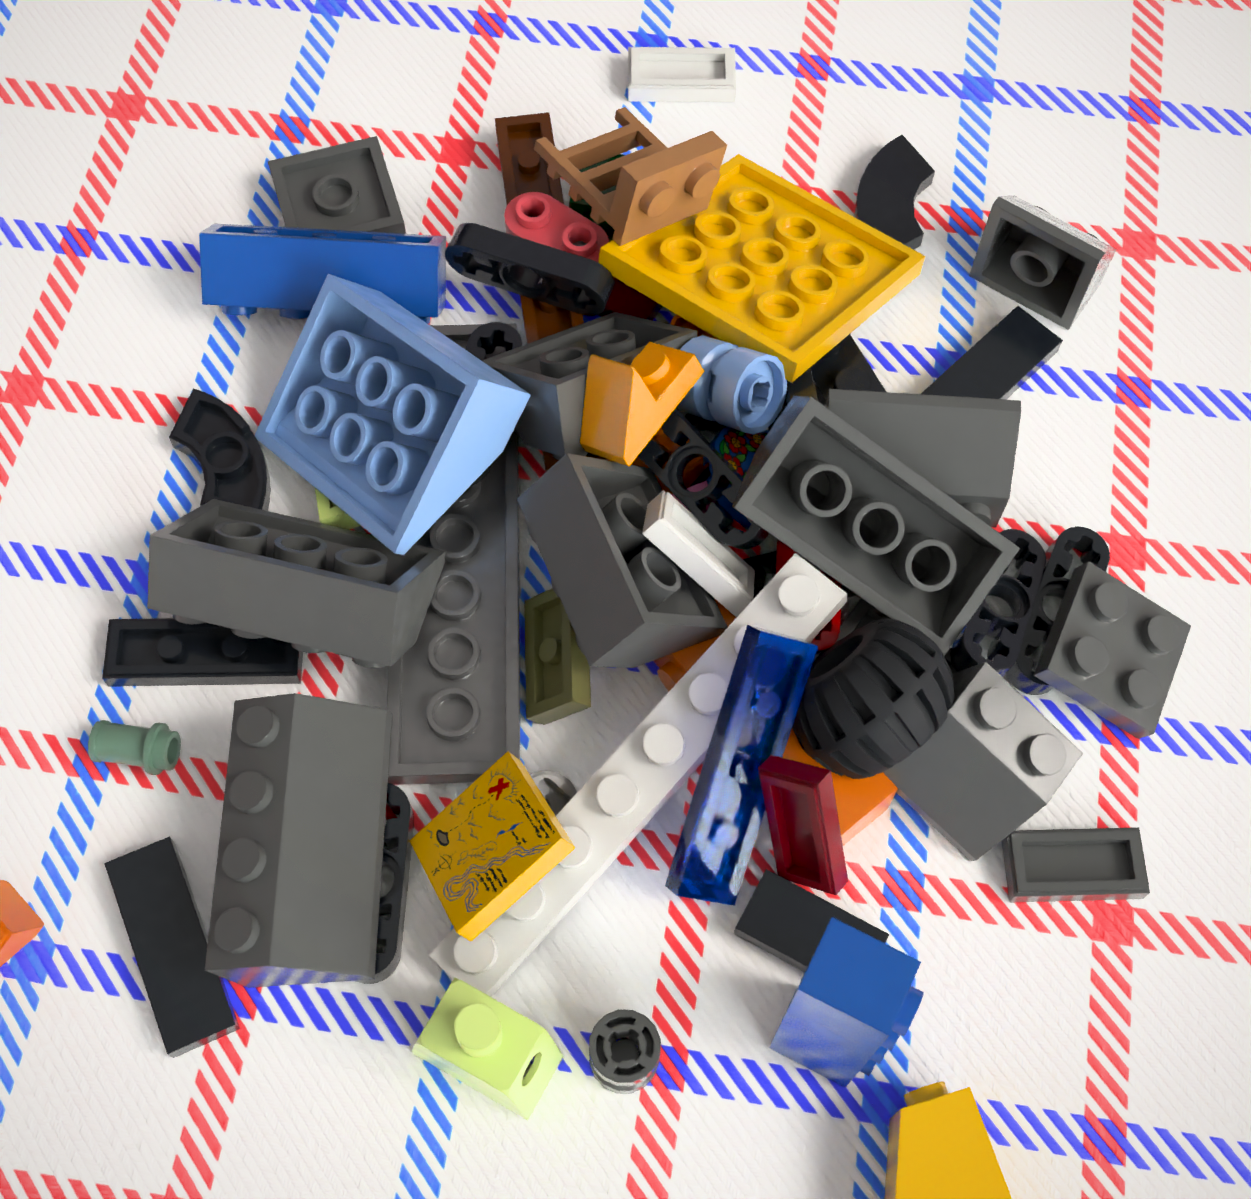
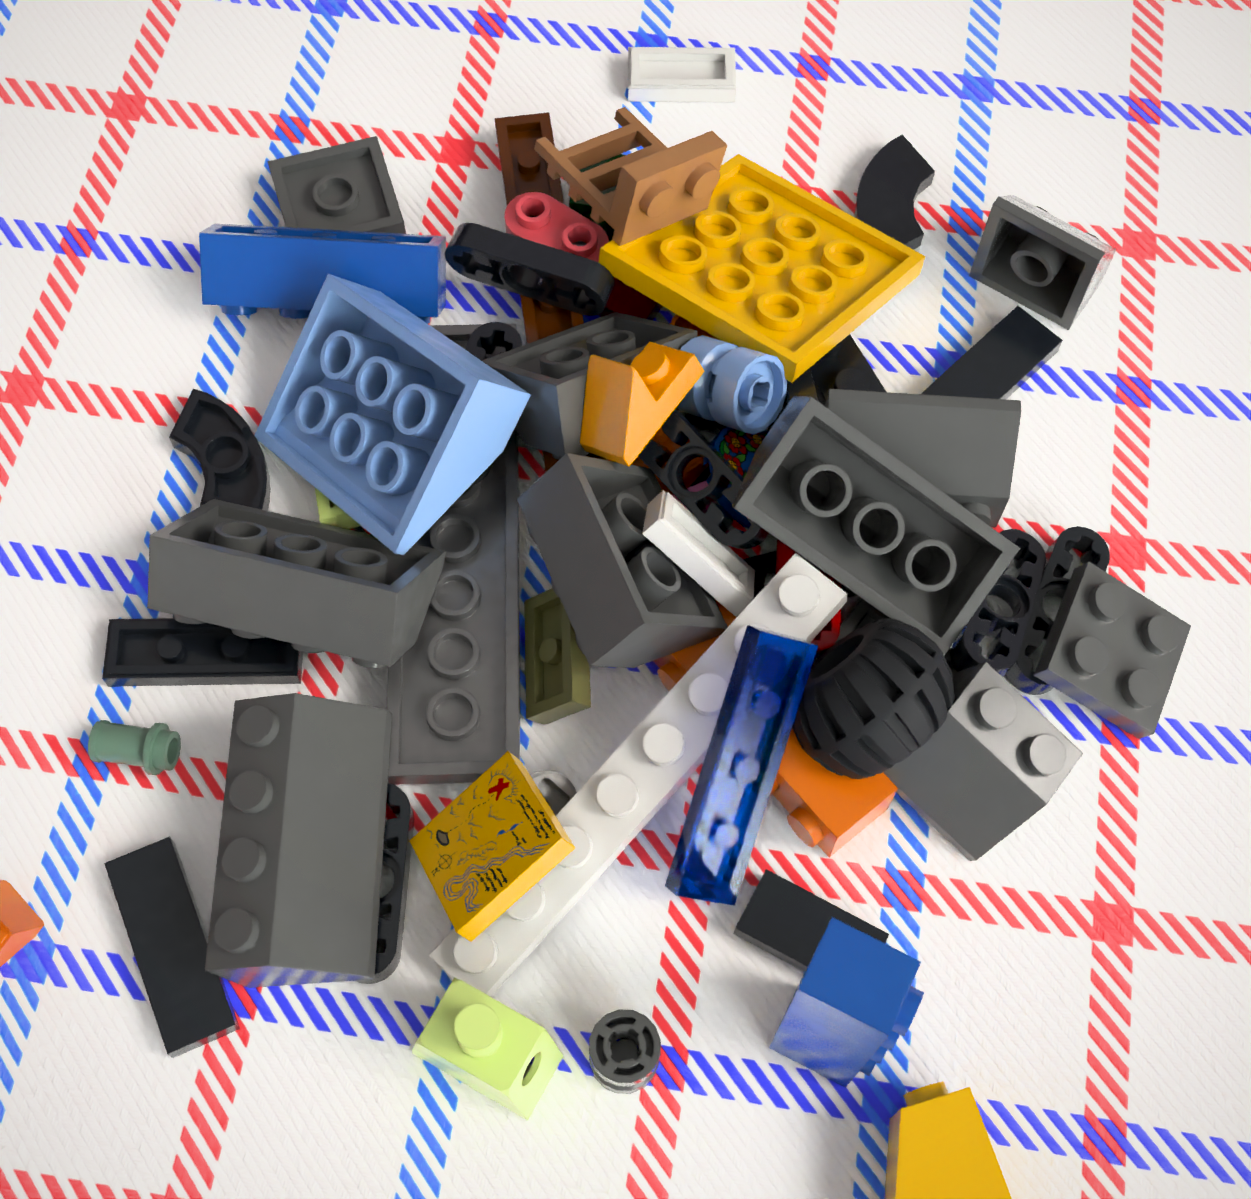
dark red tile [758,755,848,895] -> none
dark grey tile [1001,827,1150,903] -> none

